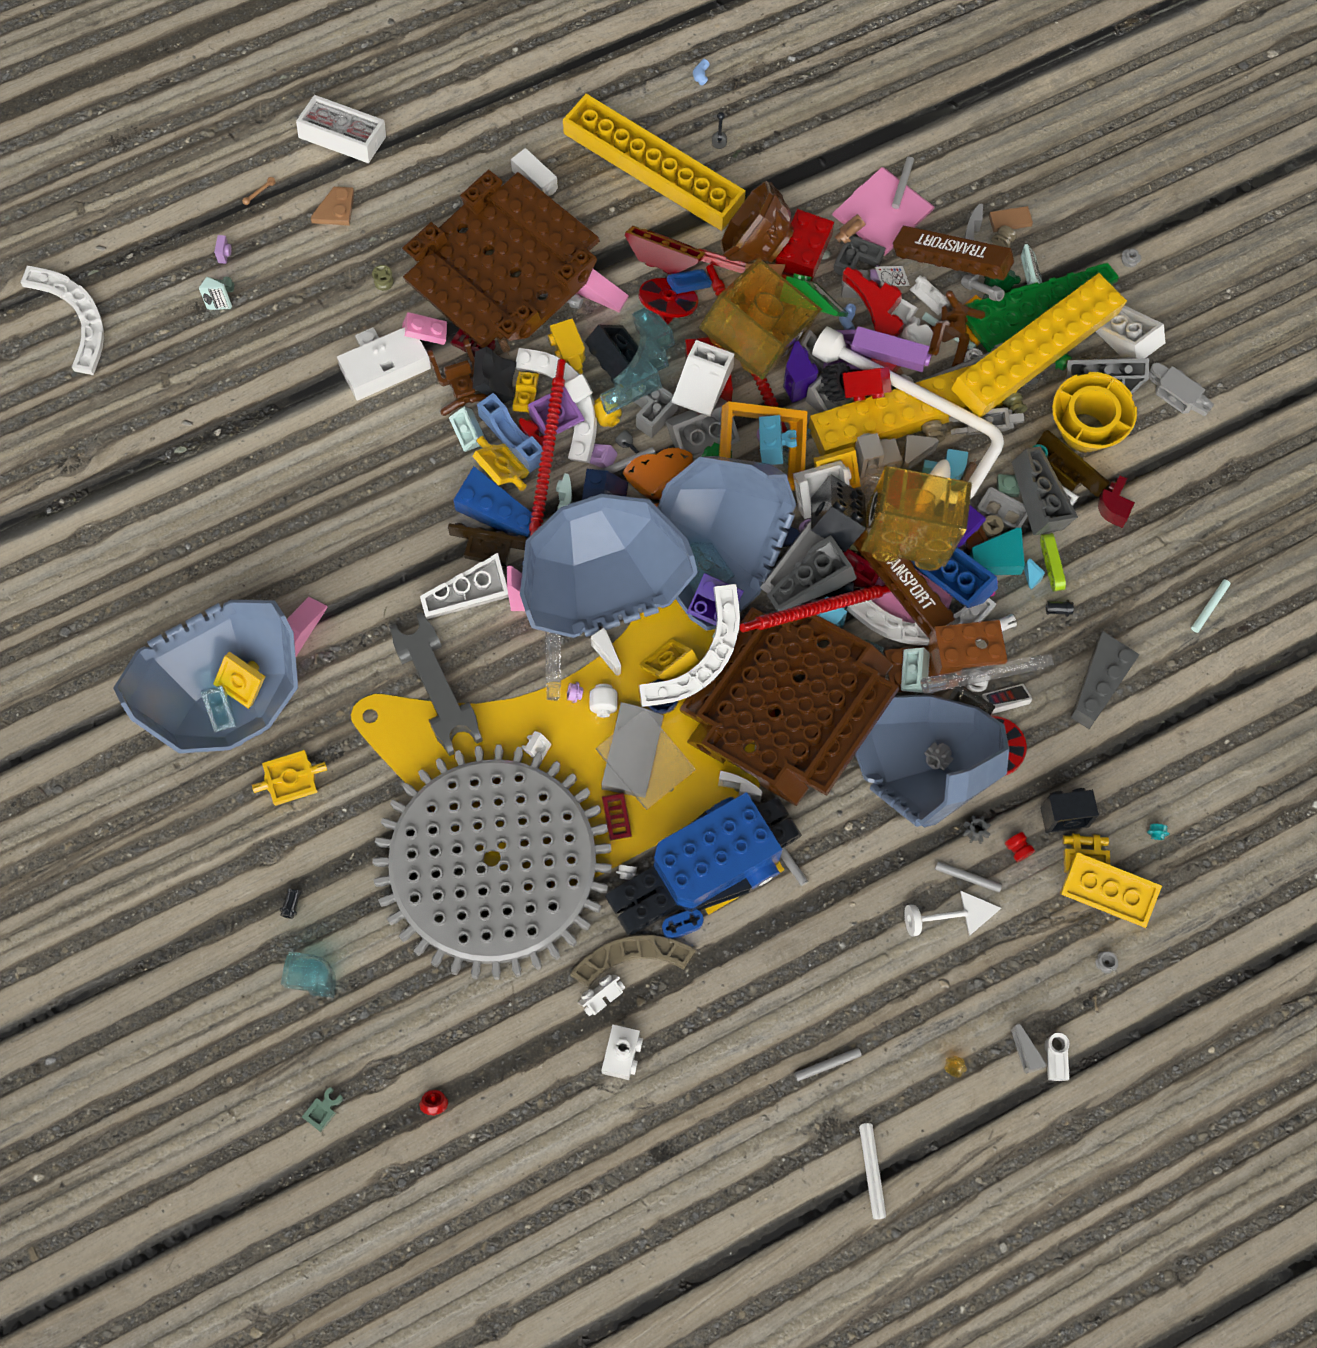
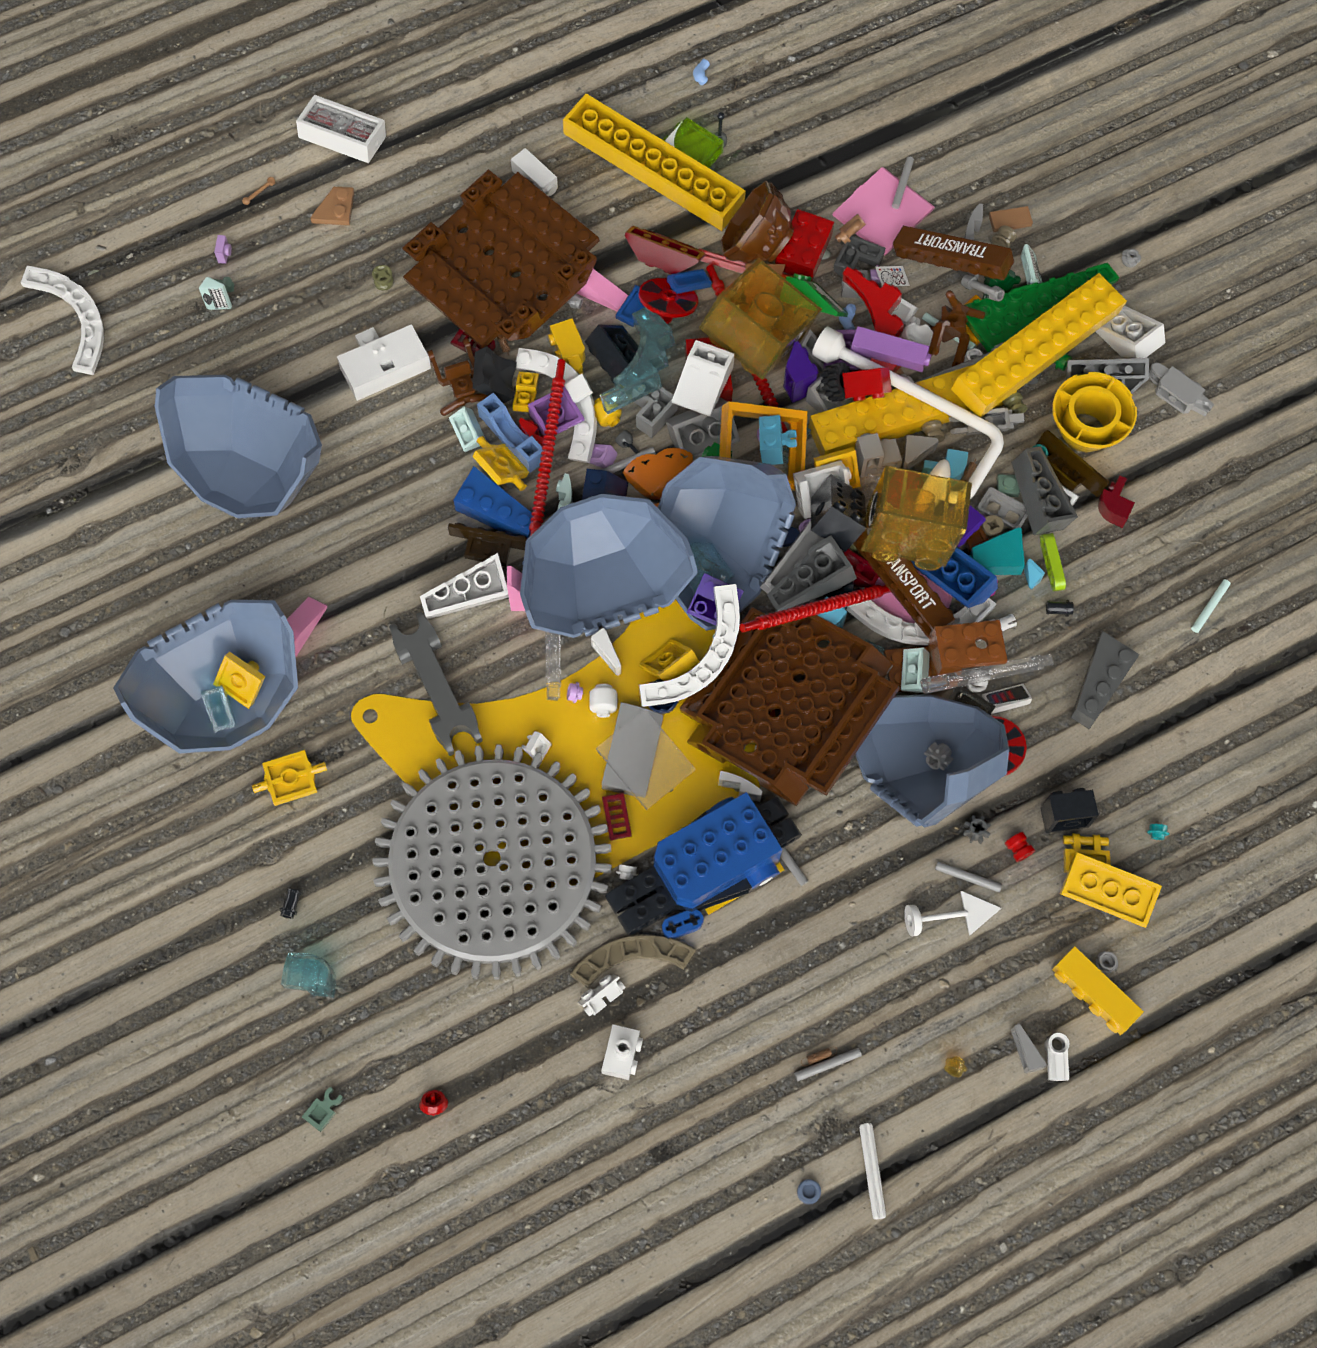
bright pink bracket [402,312,447,345] -> none
white hinge [910,275,951,315] -> none
none -> sand blue windscreen [155,375,322,518]
none -> blue tile [616,285,646,327]
none -> clear neon green panel [664,117,724,168]
none -> sand blue tile [797,1179,821,1204]
none -> medium nougat piece [801,1046,837,1066]
none -> yellow brick [1052,946,1144,1035]

